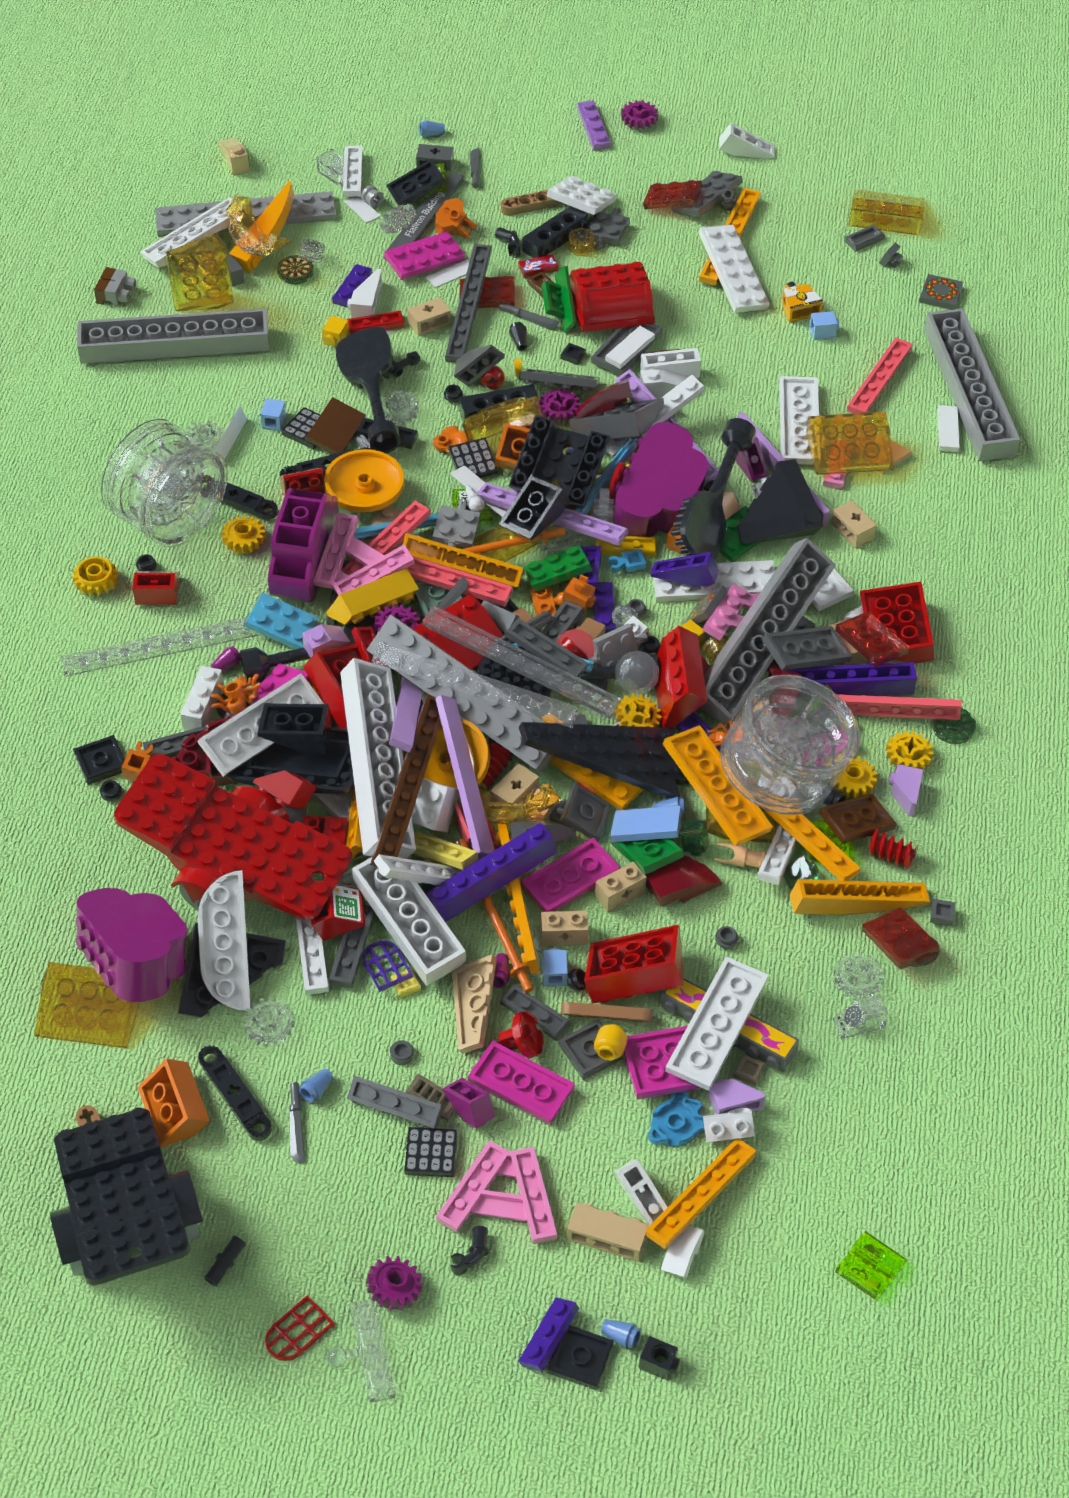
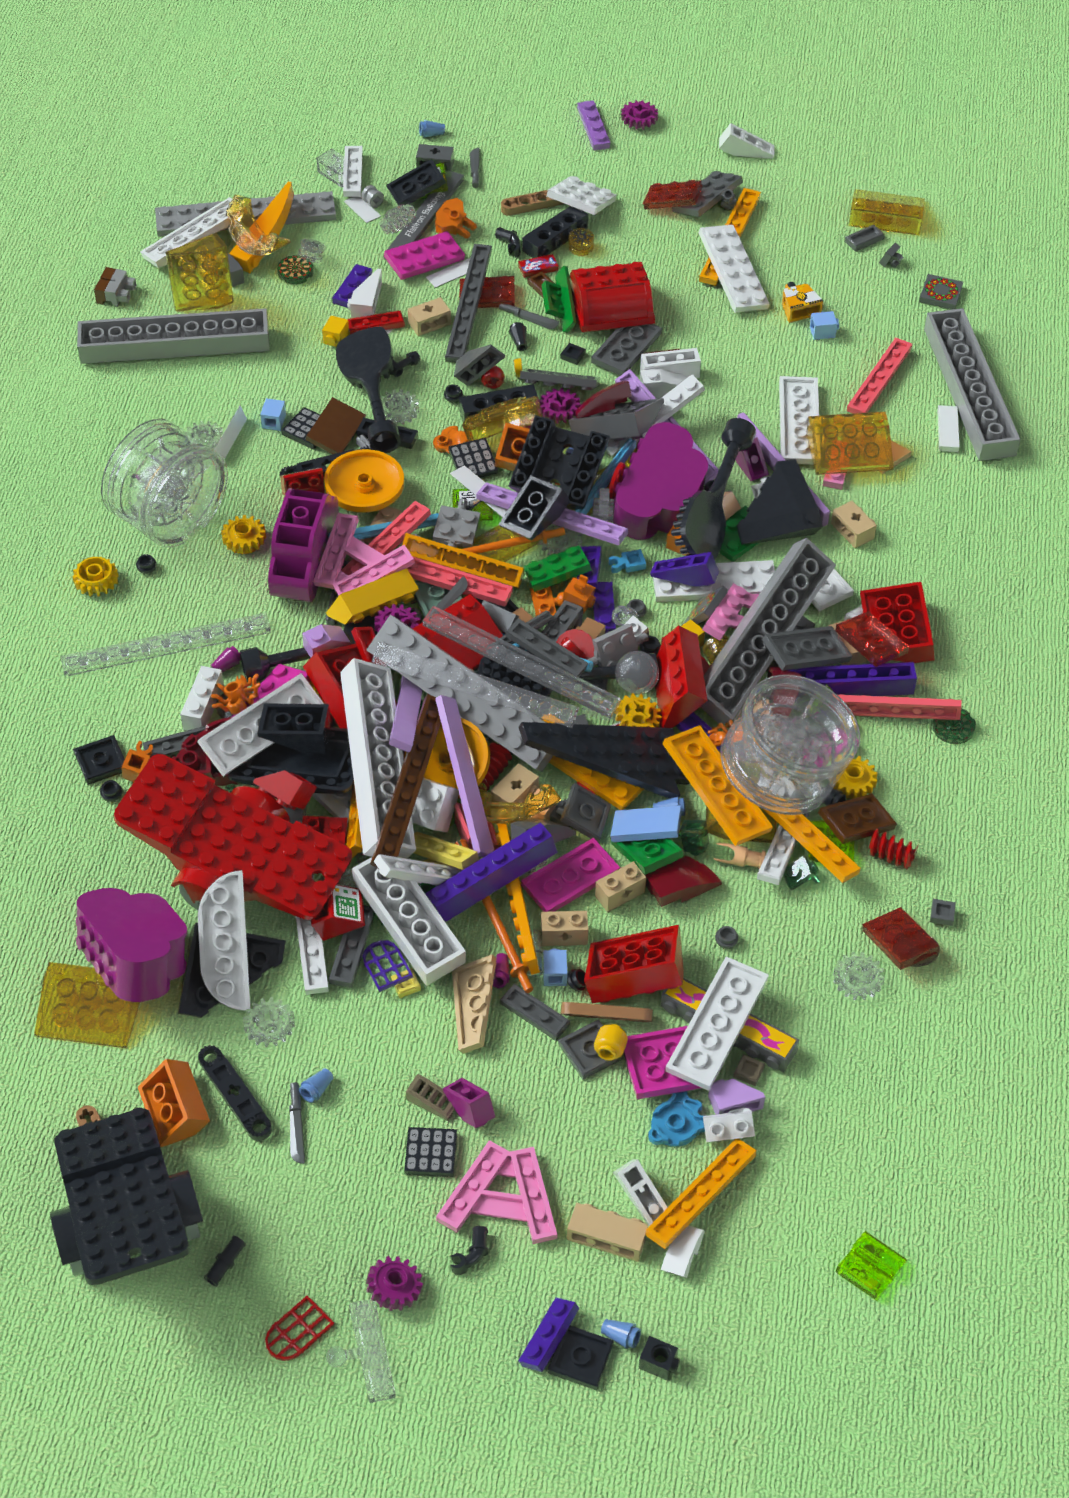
red slope [132,571,180,605] -> none
black piece [190,473,278,520] -> none
tan slope [217,138,249,175] -> none
medium azure plate [244,592,319,649] -> none
dark grey plate [347,1076,444,1129] -> none
dark grey tile [390,1040,414,1065] -> none
white bar [466,485,485,512] -> none
dark pink plate [468,1041,575,1125] -> none
red tile [498,1011,544,1059] -> none
dark grey plate [585,207,630,251] -> none
yellow tile [596,536,656,557] -> none
white tile [605,326,655,369] -> none
light orange slope [790,879,930,915] -> none
clear slope [833,994,889,1039] -> none
yellow gear [886,730,934,770] -> none
lavender slope [889,764,923,817] -> none

